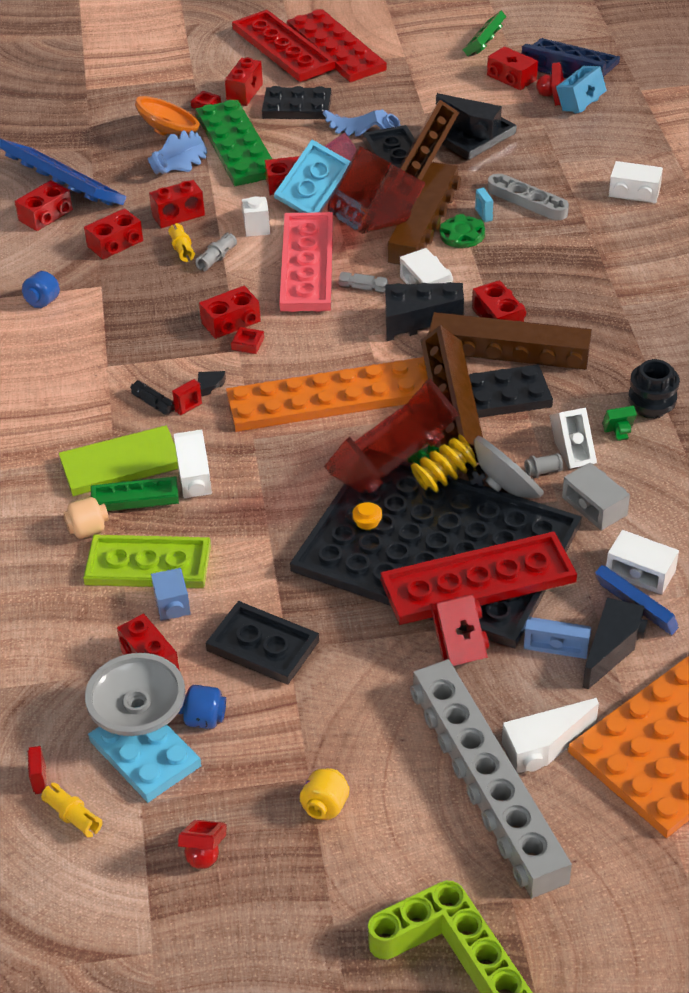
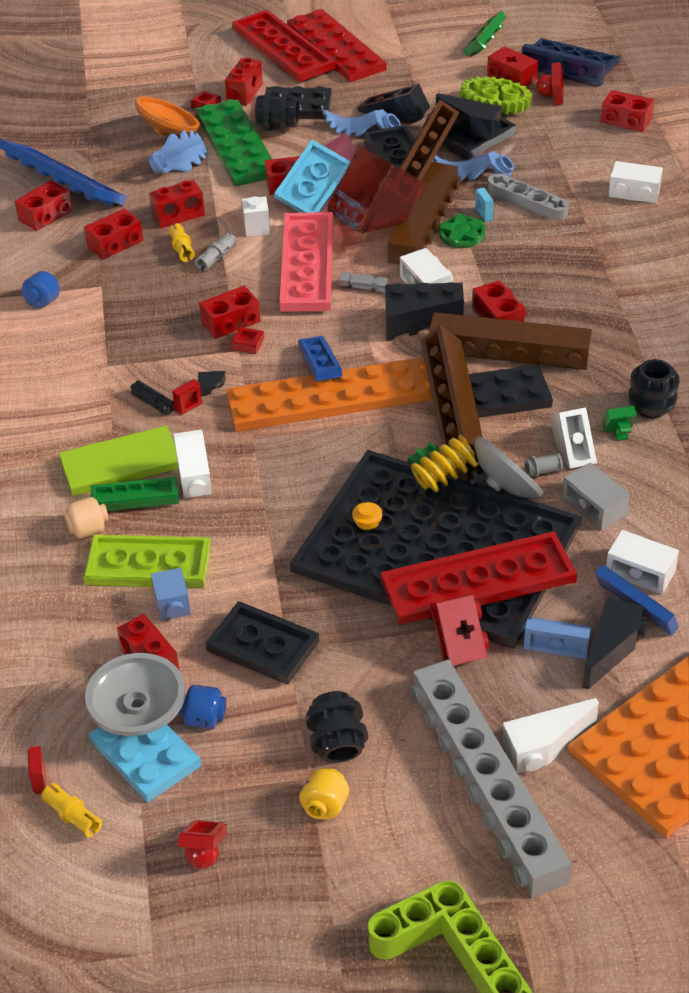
clear red windscreen [324,378,459,494] -> none
dark azure brick [556,66,607,114] -> none
none -> black piece [255,90,300,132]
none -> blue tile [298,336,342,381]
none -> black piece [305,691,369,763]
none -> black slope [357,84,430,123]
none -> medium blue plant [433,151,514,181]
none -> lime gear [459,76,532,115]
none -> red brick [600,90,654,132]

